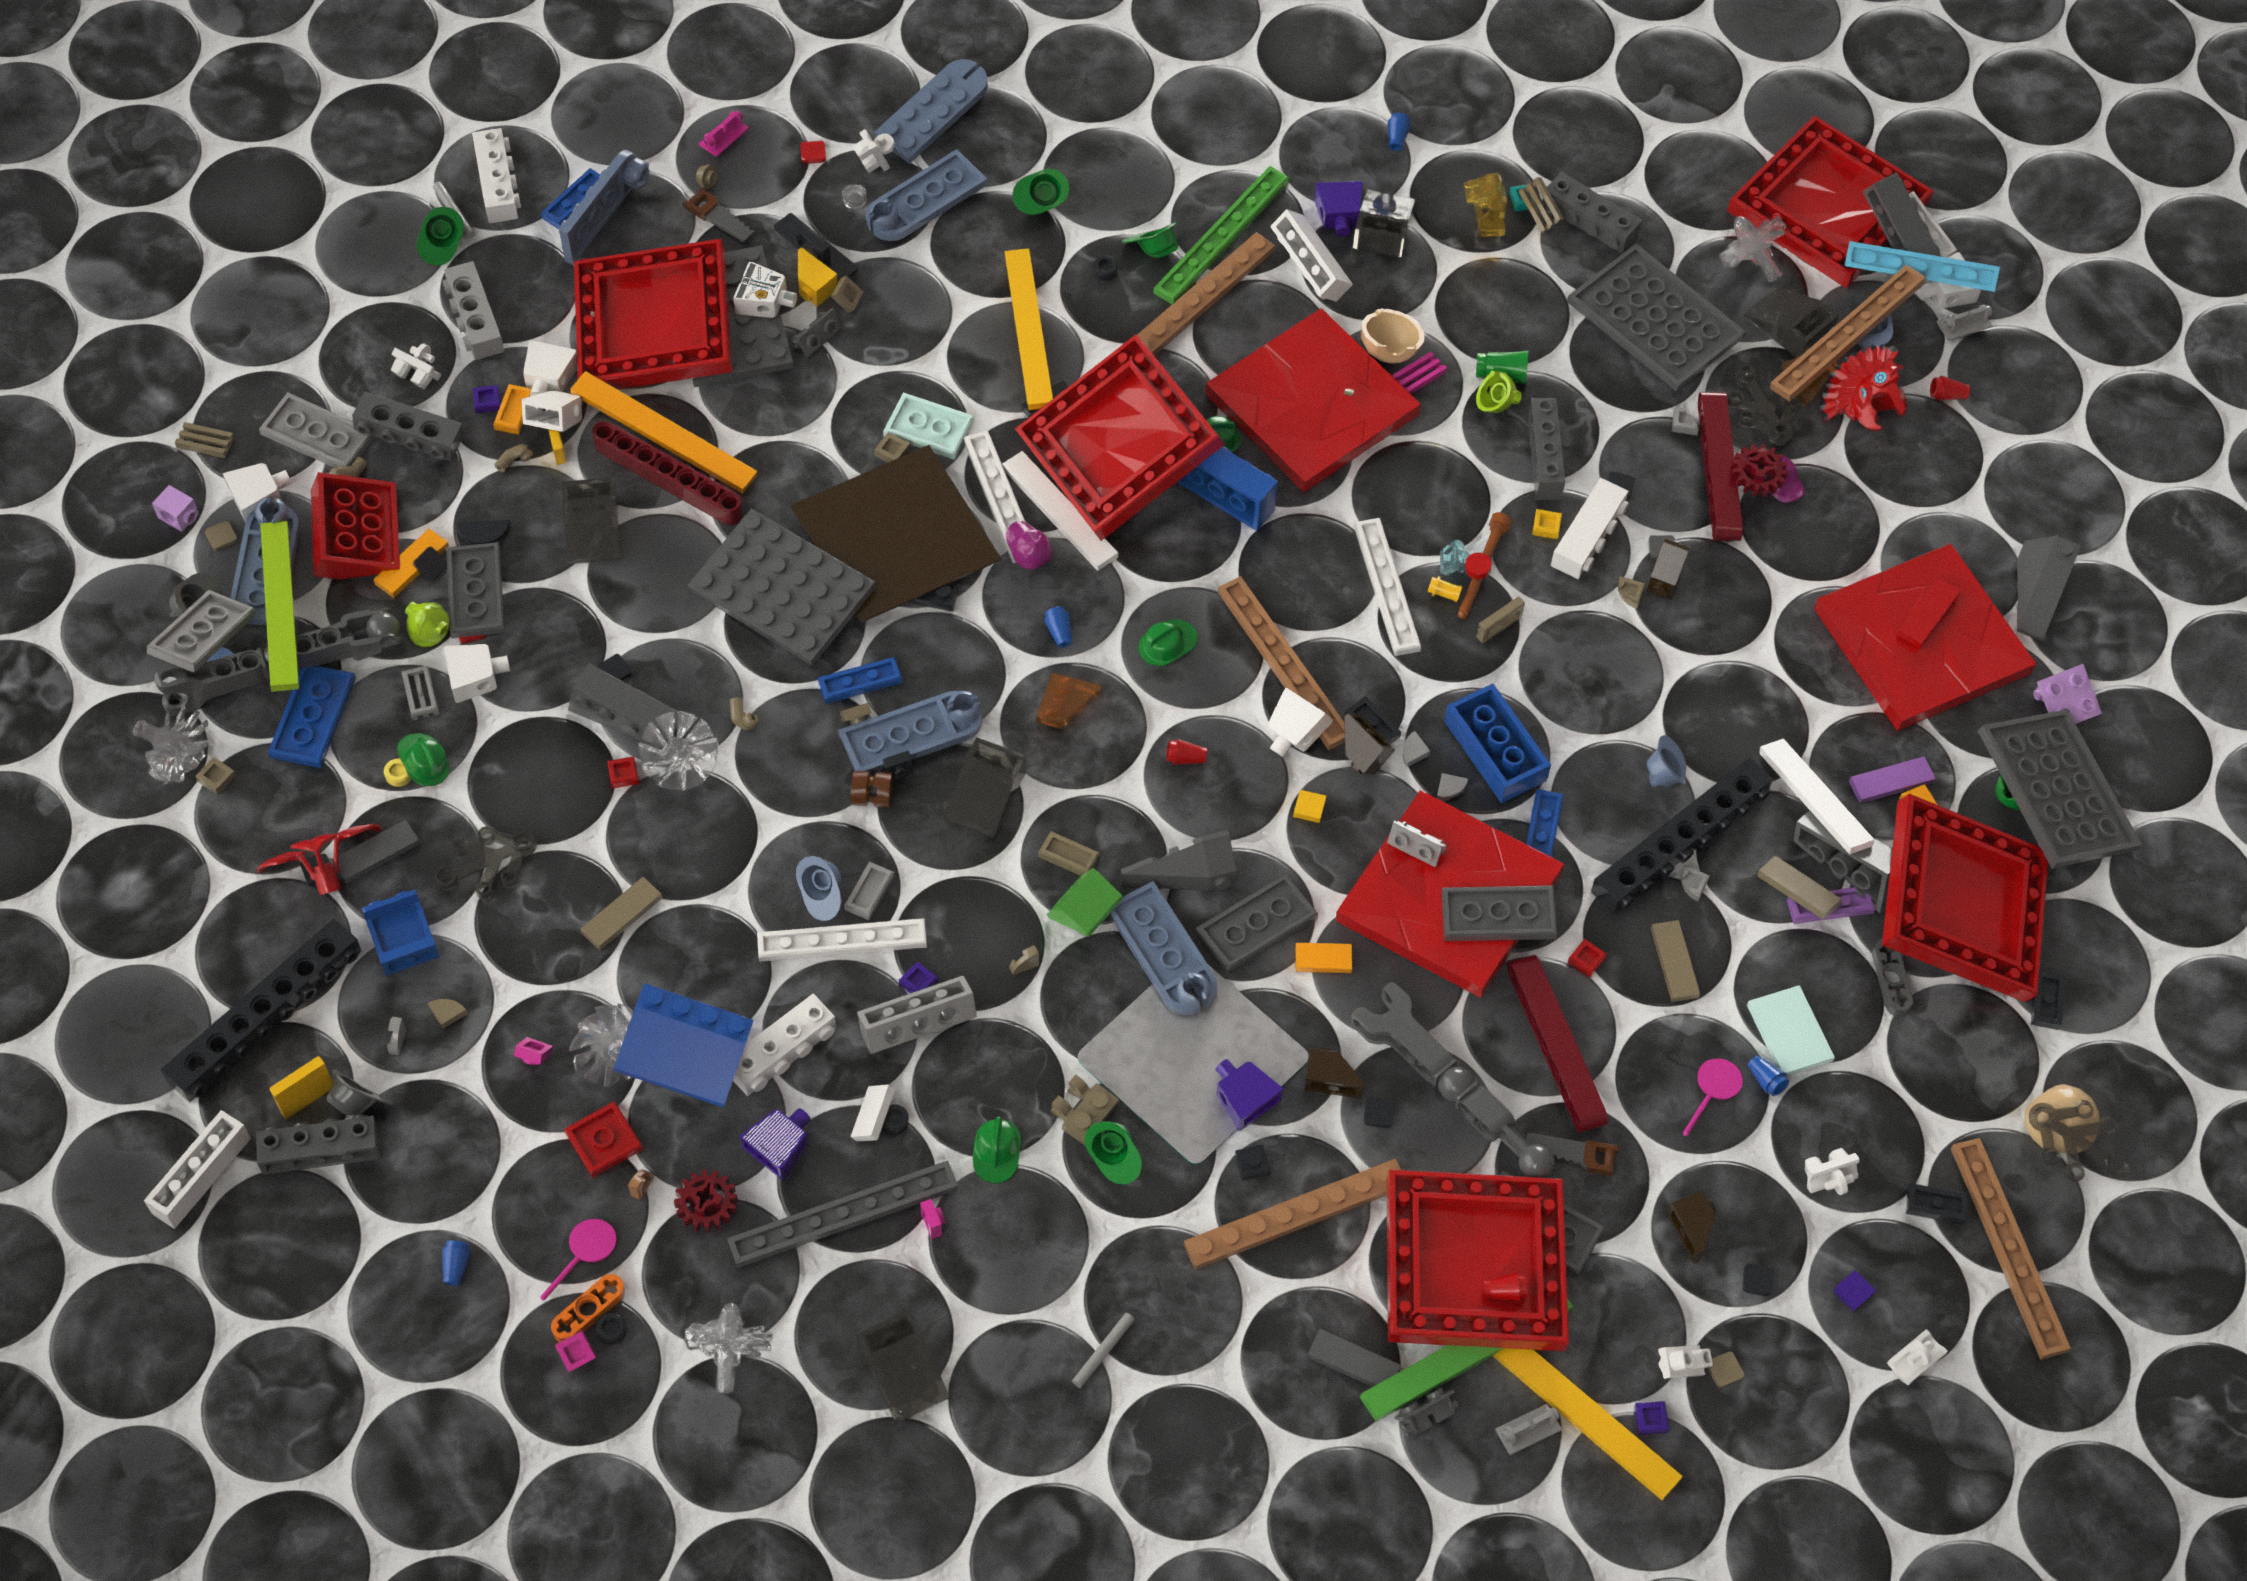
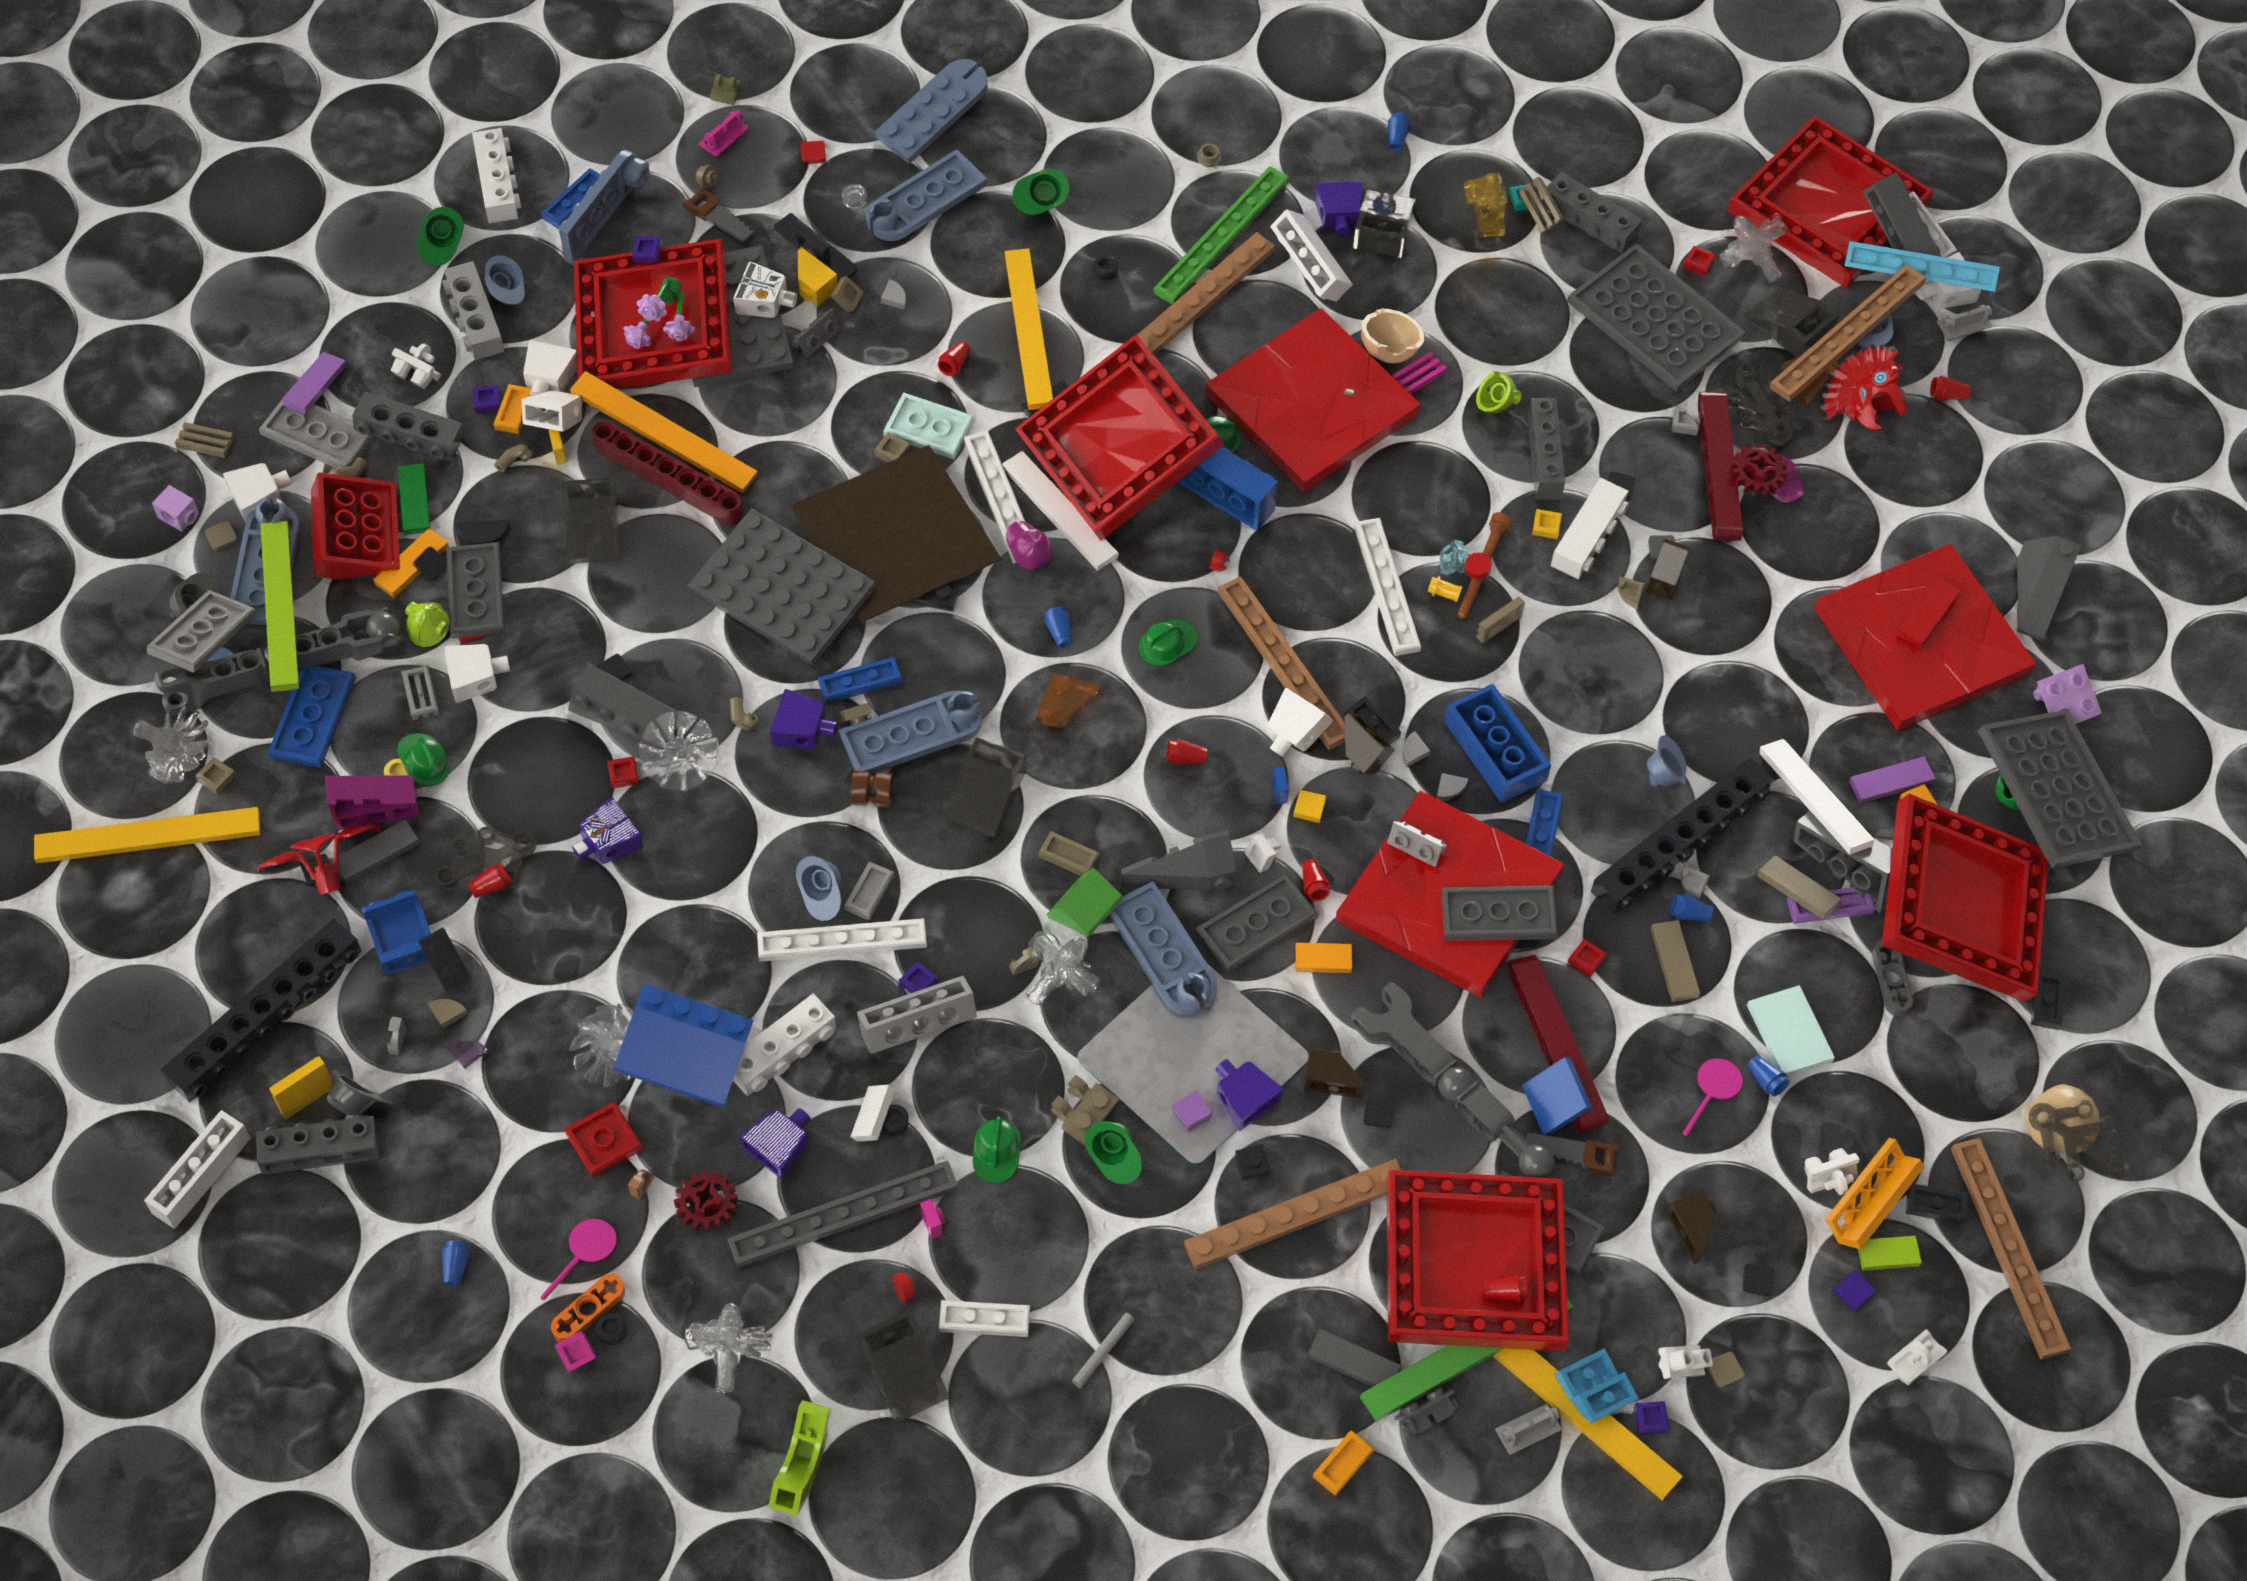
light grey bar [433,182,475,239] -> none
dark pink plate [514,1037,553,1065] -> none
dark tan tile [580,877,662,951] -> none
white hips [852,129,895,173] -> none
black plate [883,751,913,779] -> none
green piece [1122,222,1178,258] -> none
green plant [1476,350,1528,385] -> none
none -> yellow tile [34,807,261,864]
none -> medium lavender tile [282,352,346,414]
none -> magenta wedge [325,775,420,831]
none -> green tile [398,463,431,535]
none -> black plate [418,927,471,991]
none -> clear purple tile [446,1040,487,1069]
none -> red cone [468,863,512,898]
none -> sand blue piece [484,255,525,305]
none -> dark purple torso [572,797,643,864]
none -> lavender plant [623,277,695,349]
none -> dark purple tile [632,236,663,263]
none -> olive tile [710,74,741,105]
none -> lime arch [768,1400,831,1516]
none -> dark purple torso [770,689,838,749]
none -> light grey tile [881,279,906,310]
none -> red tile [892,1272,915,1303]
none -> red cone [937,341,971,376]
none -> white tile [939,1300,1030,1337]
none -> clear piece [1026,931,1100,1006]
none -> medium lavender tile [1172,1091,1212,1131]
none -> dark tan plate [1197,144,1222,167]
none -> red hinge [1209,549,1230,572]
none -> white tile [1245,833,1281,873]
none -> blue tile [1272,767,1289,805]
none -> red cone [1301,859,1331,901]
none -> light orange tile [1313,1430,1374,1496]
none -> tile [1522,1057,1592,1136]
none -> dark azure slope [1554,1348,1639,1423]
none -> blue cone [1670,893,1713,922]
none -> red tile [1683,246,1716,277]
none -> light orange fence [1825,1138,1924,1249]
none -> lime tile [1858,1236,1922,1271]

